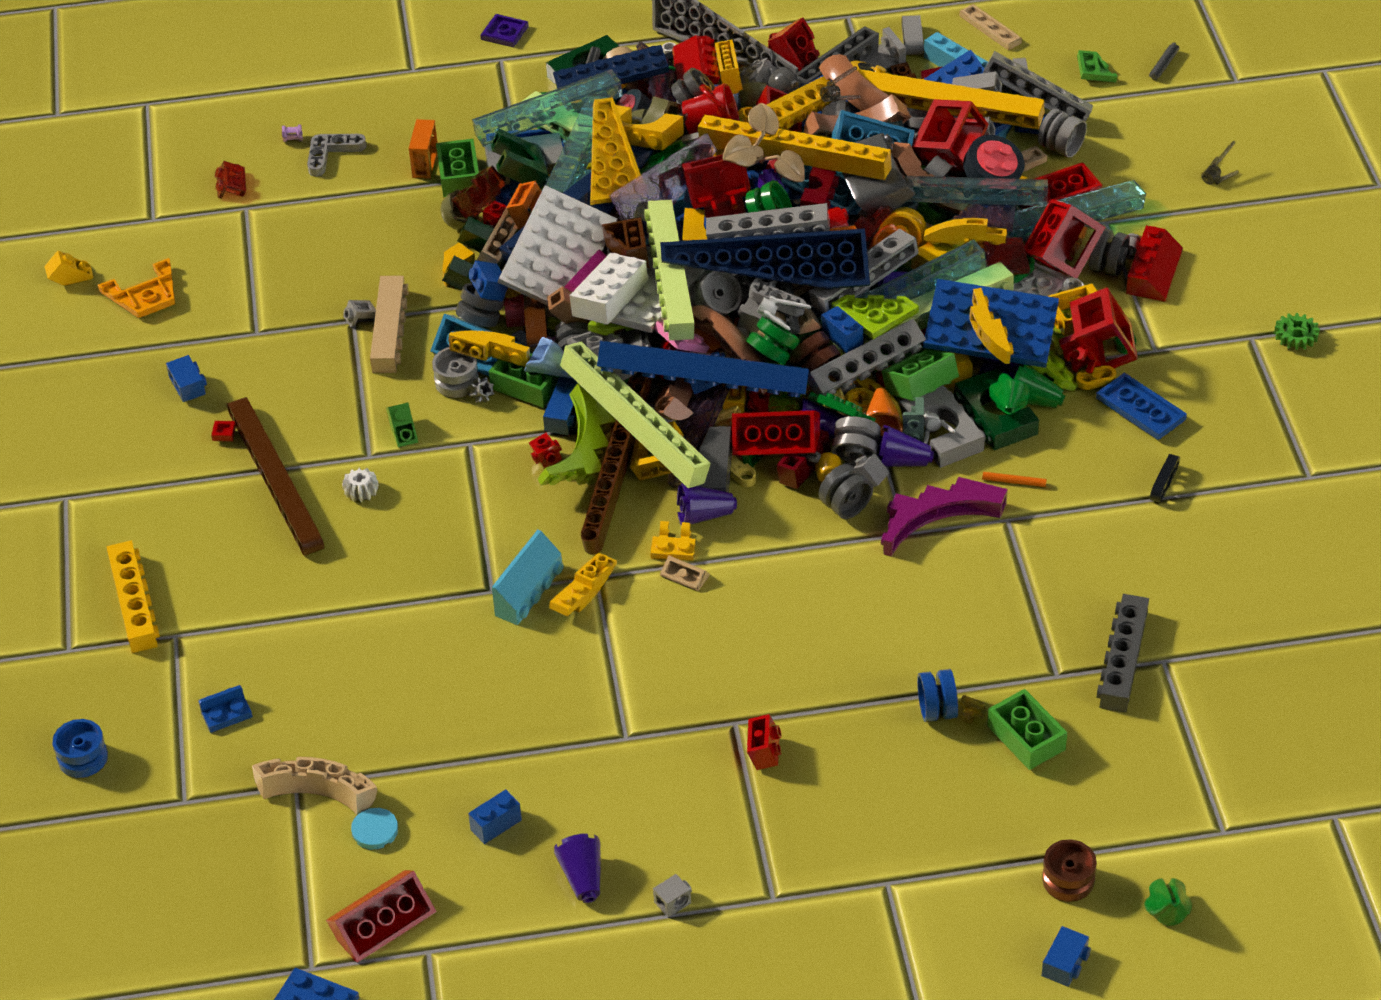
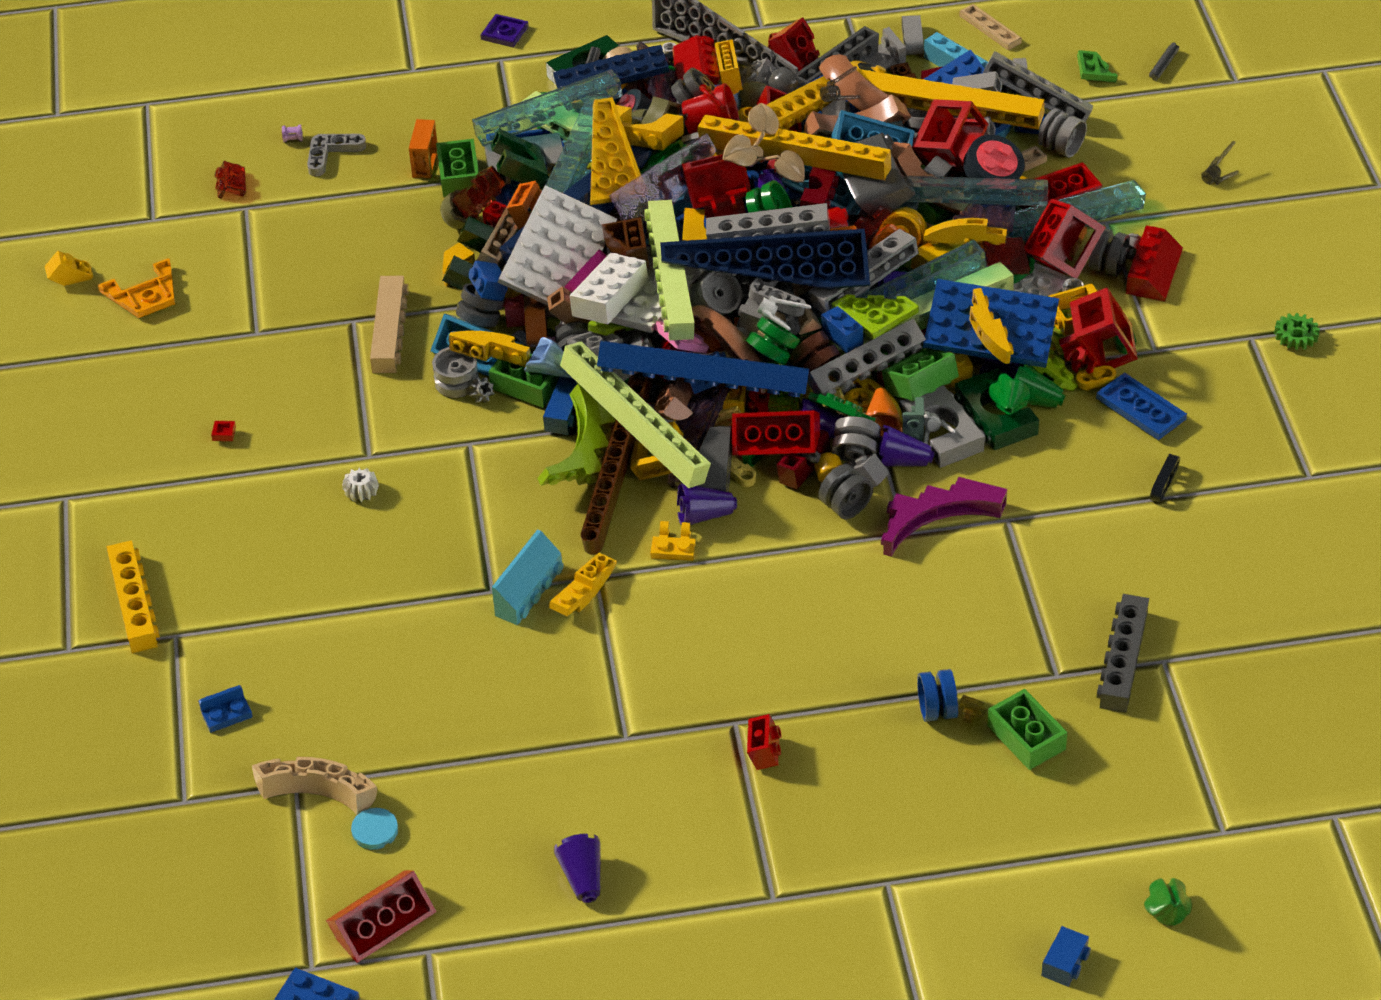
blue wheel [52,719,108,778] -> none
blue brick [166,355,207,402] -> none
reddish brown beam [227,397,325,556] -> none
light grey bracket [343,300,376,327] -> none
bright green slope [386,402,418,447] -> none
blue brick [468,789,522,844] -> none
red brick [528,433,563,469] -> none
light grey brick [653,874,692,918] -> none
tan slope [660,555,710,591] -> none
orange bar [982,471,1047,487] -> none
copper wheel [1042,839,1097,902] -> none

